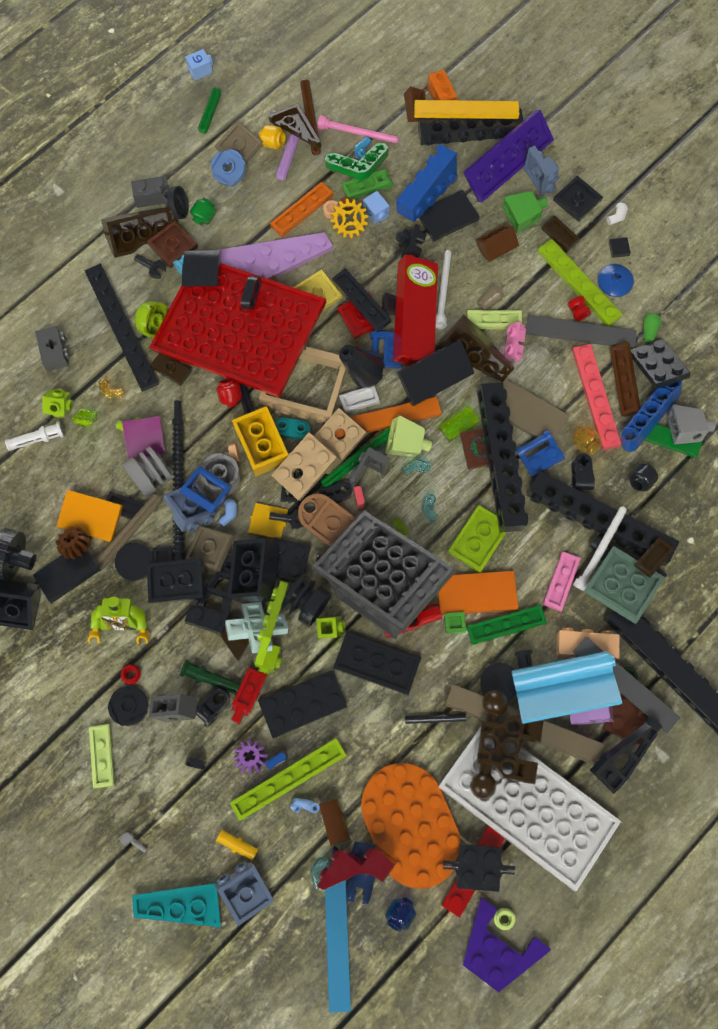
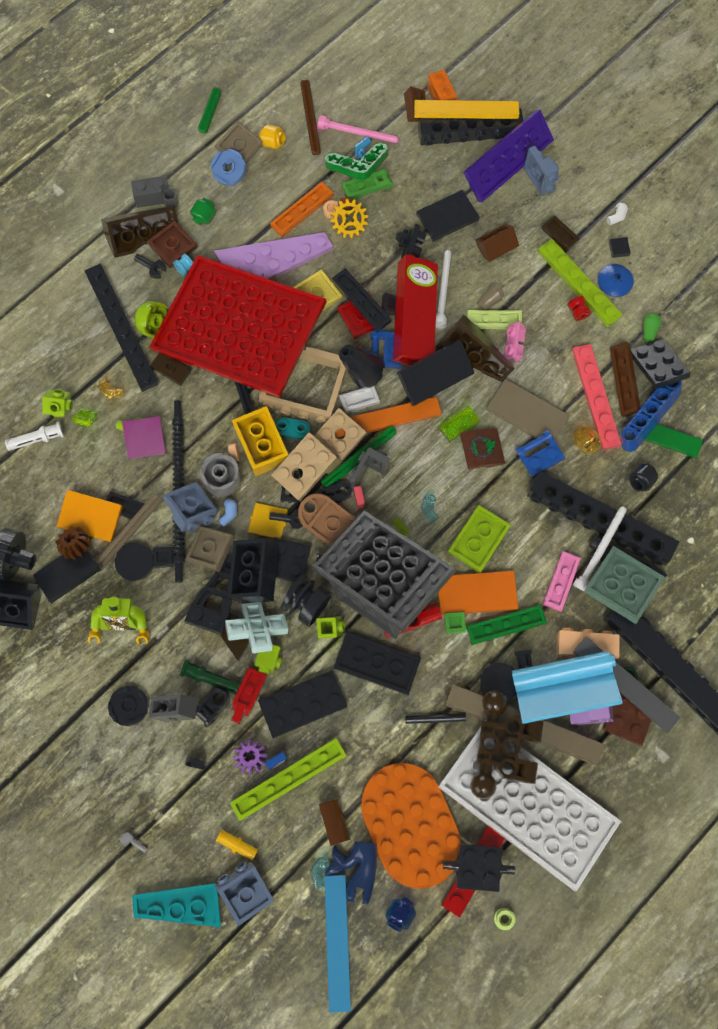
dark grey brick [35,326,70,371] -> none
yellowish green tile [89,724,115,789] -> none
red plate [121,664,141,685] -> none
light grey wheel [122,446,172,497] -> none
black plate [147,558,206,604] -> none
black piece [167,186,189,220] -> none
blue tile [179,466,232,513] -> none
black slope [182,250,221,287] -> none
light blue brick [185,49,213,81] -> none
red head [216,379,243,407] -> none
black beam [241,276,261,310] -> none
lime wing [255,581,288,666] -> none
dark brown wing [268,104,321,148] -> none
lavender axle [276,134,299,181] -> none
light blue arm [290,798,320,813] -> none
dark red arch [317,846,398,890] -> none
light blue brick [363,191,390,224] -> none
yellowish green torso [385,416,432,457] -> none
blue wedge [396,144,458,222] -> none
clear light blue arm [402,459,431,476] -> none
dark purple wing [462,898,551,992] -> none
black brick [477,383,528,533] -> none
bright green torso [502,191,548,234] -> none
dark grey tile [526,315,637,349] -> none
black plate [553,176,603,222] -> none
black piece [571,453,595,491] -> none
black plate [590,716,663,794] -> none
dark brown tile [634,537,675,578] -> none
light grey torso [667,405,715,444] -> none

